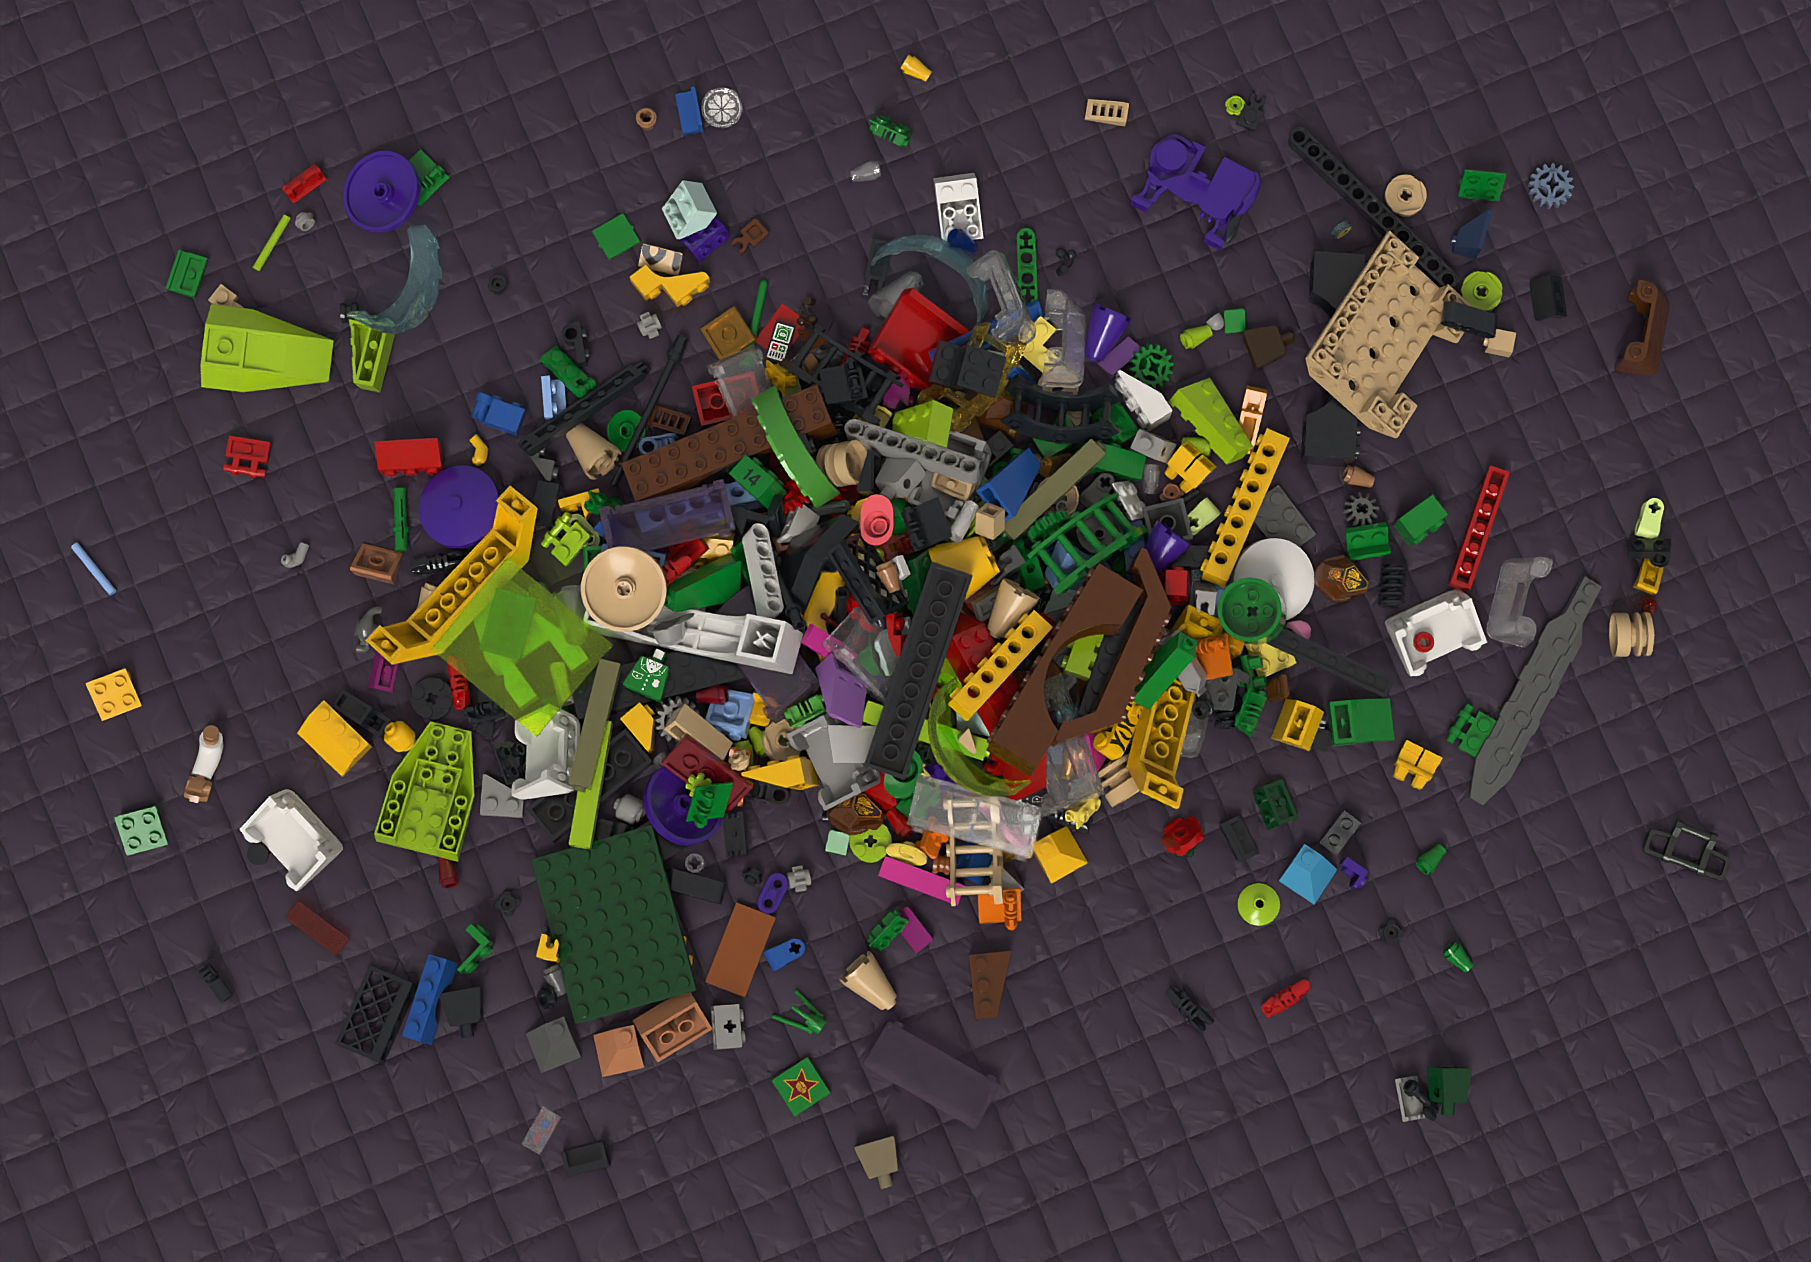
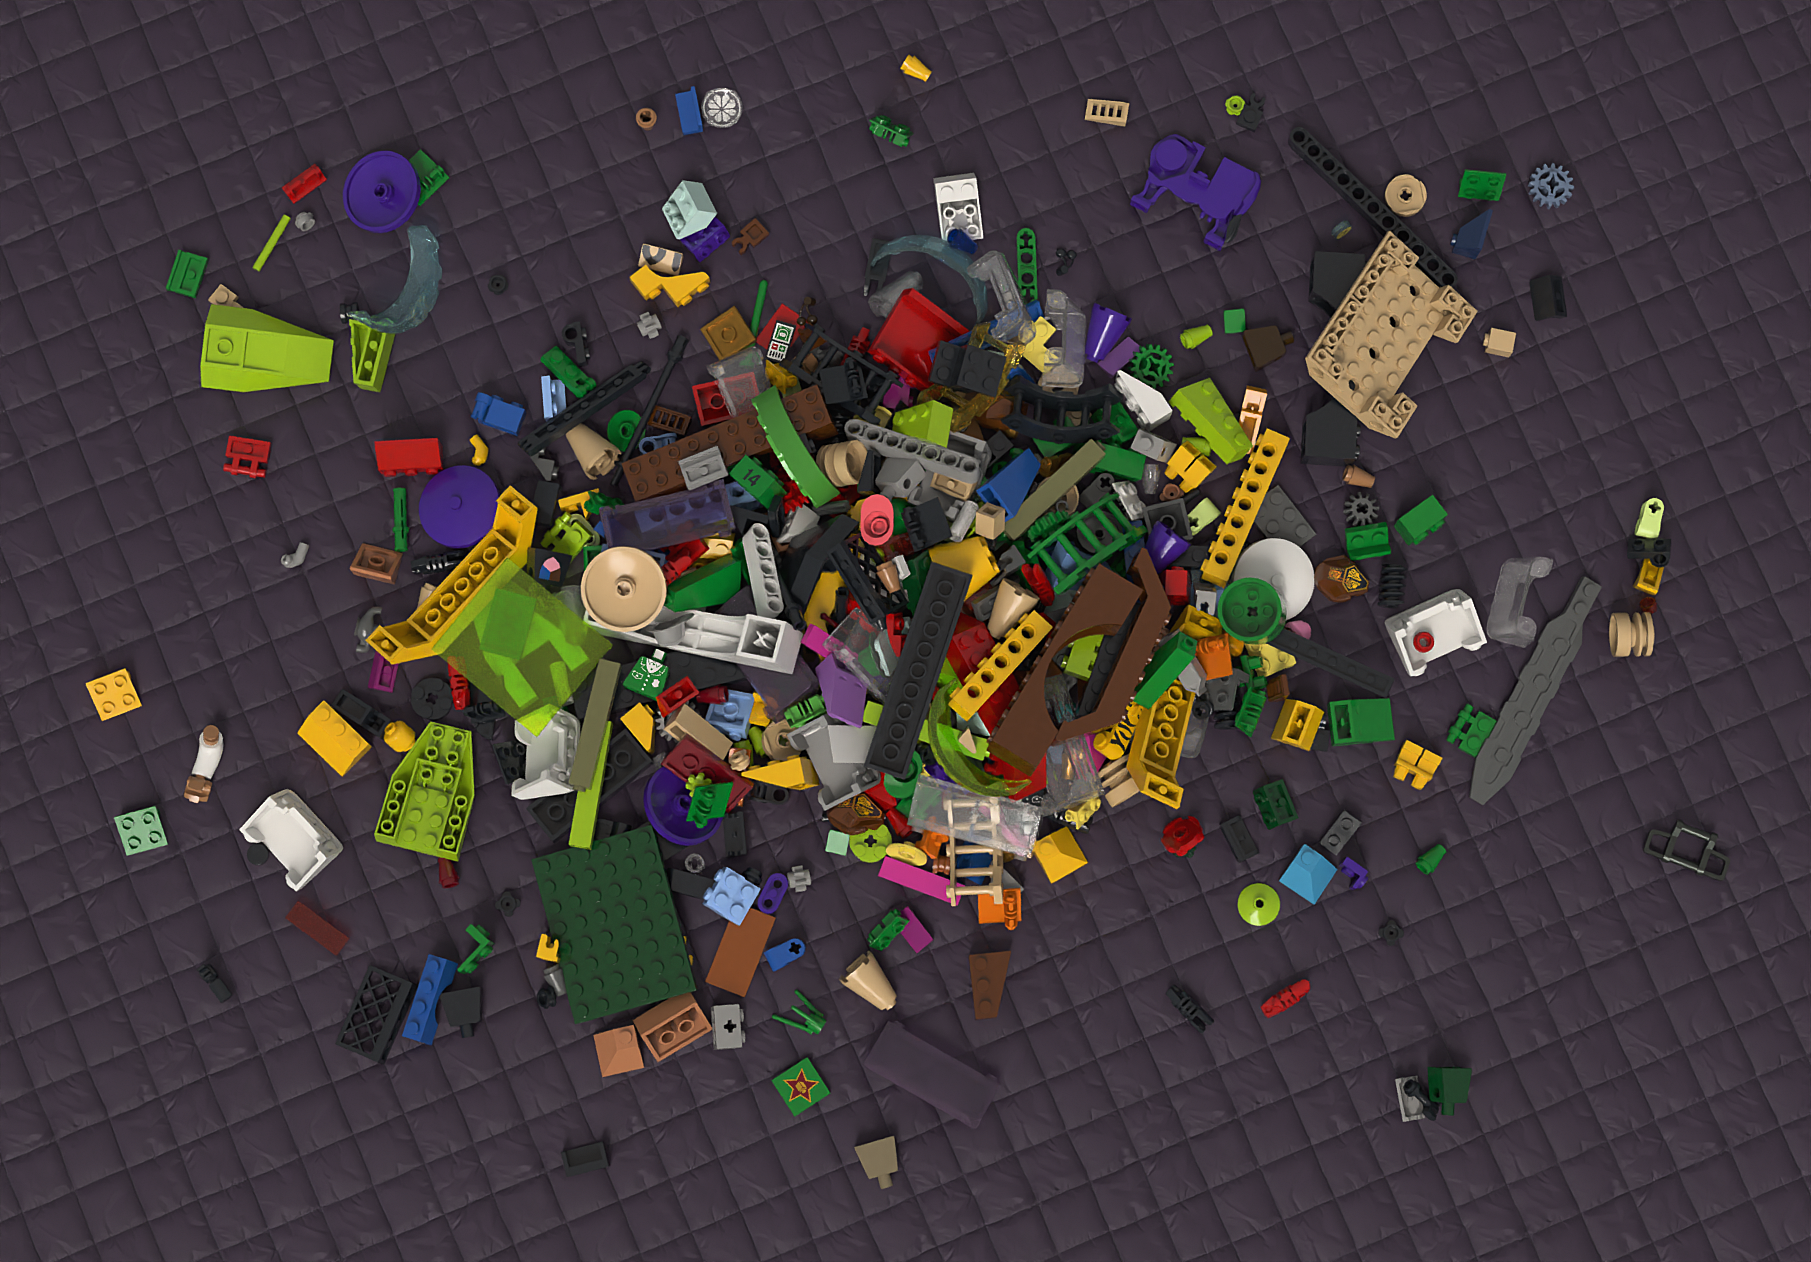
light blue bar [71,542,116,596] -> none
light grey wing [480,774,524,818] -> none
clear tile [521,1107,561,1155] -> none
dark grey slope [526,1017,581,1073] -> none
green piece [592,213,640,260] -> none
light grey head [613,794,646,825] -> none
clear cone [850,160,882,182] -> none
light grey hinge [1206,313,1224,330] -> none
black beam [1441,301,1498,339] -> none
green cone [1442,941,1474,973] -> none
red brick [1447,465,1510,593] -> none
lime plate [1460,271,1502,312] -> none
reddish brown windscreen [1614,280,1669,377] -> none
none -> black torso [527,547,572,598]
none -> red slope [656,675,699,718]
none -> light grey plate [678,446,728,491]
none -> light blue plate [702,867,760,926]
none -> red hinge [1021,564,1055,606]

